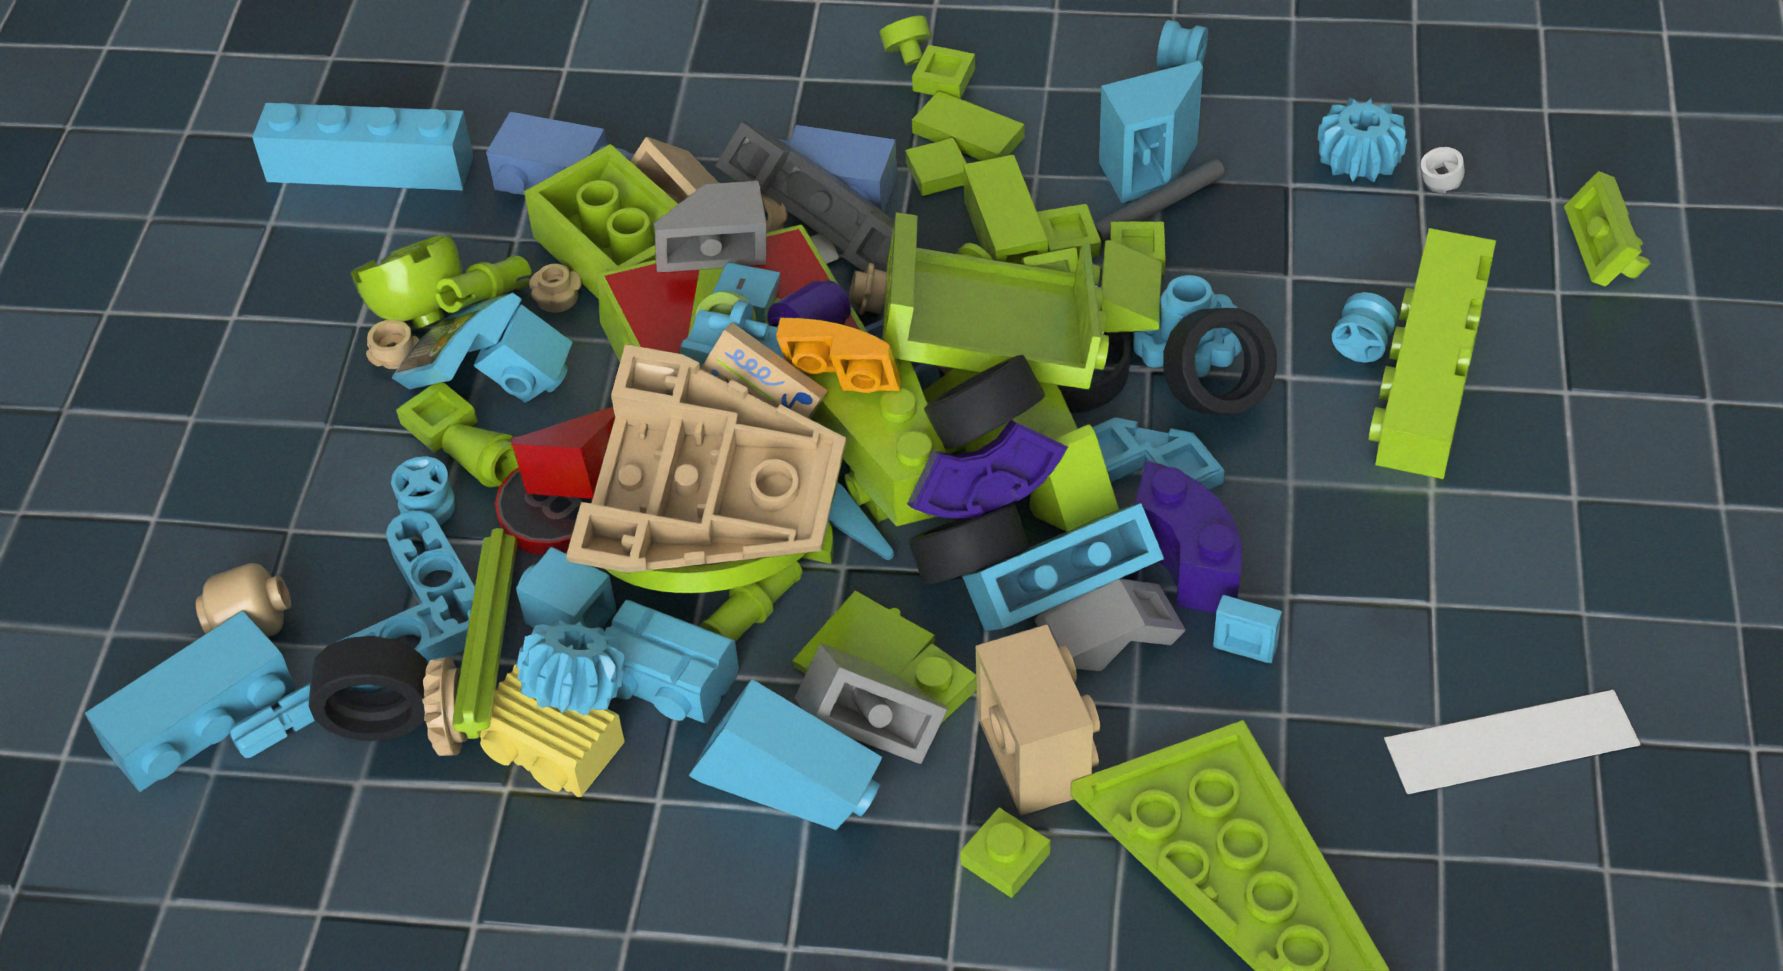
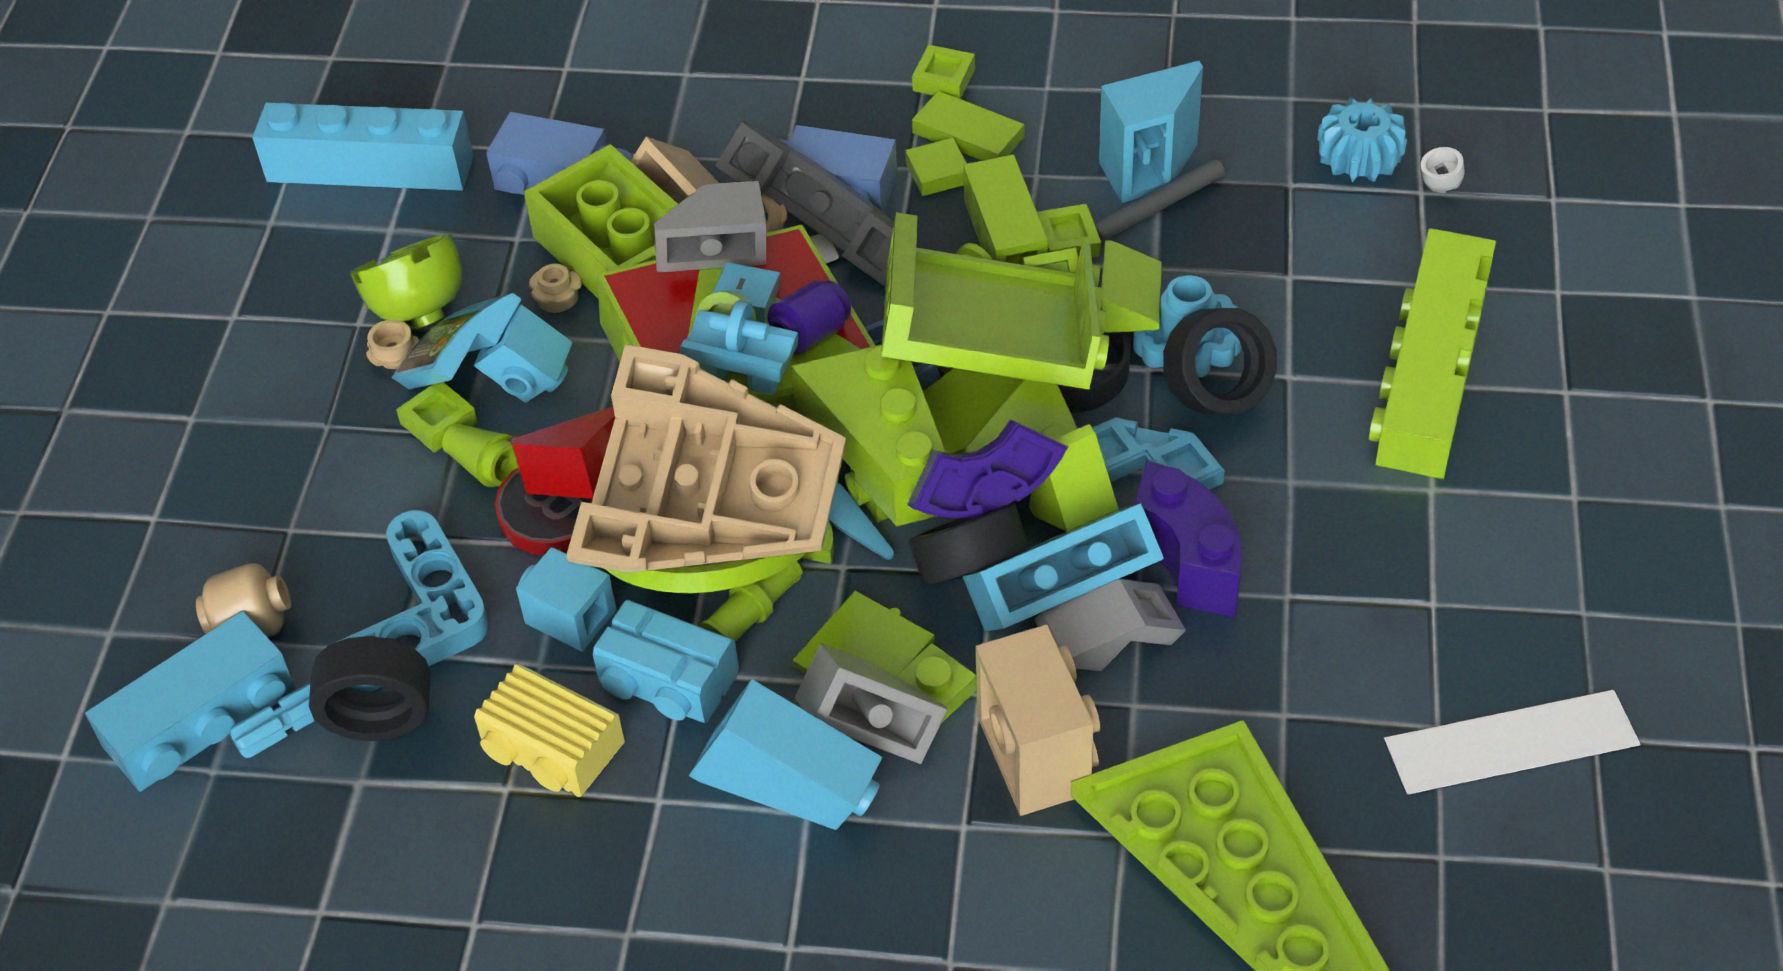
medium azure wheel [391,456,456,525] -> none
tan gear [422,656,468,756] -> none
lime pin [436,255,532,313] -> none
lime axle [452,528,517,739] -> none
medium azure gear [516,620,625,715] -> none
tan tile [701,322,828,419] -> none
light orange slope [776,318,901,393] -> none
tan plate [849,263,886,315] -> none
lime tile [879,16,932,66] -> none
black tyre [924,355,1045,449] -> none
lime plate [960,807,1051,898] -> none
lime plate [1110,222,1166,275] -> none
medium azure wheel [1156,20,1208,70] -> none
medium azure tile [1213,595,1282,663] -> none
medium azure wheel [1332,292,1398,363] -> none
lime plate [1564,171,1651,287] -> none

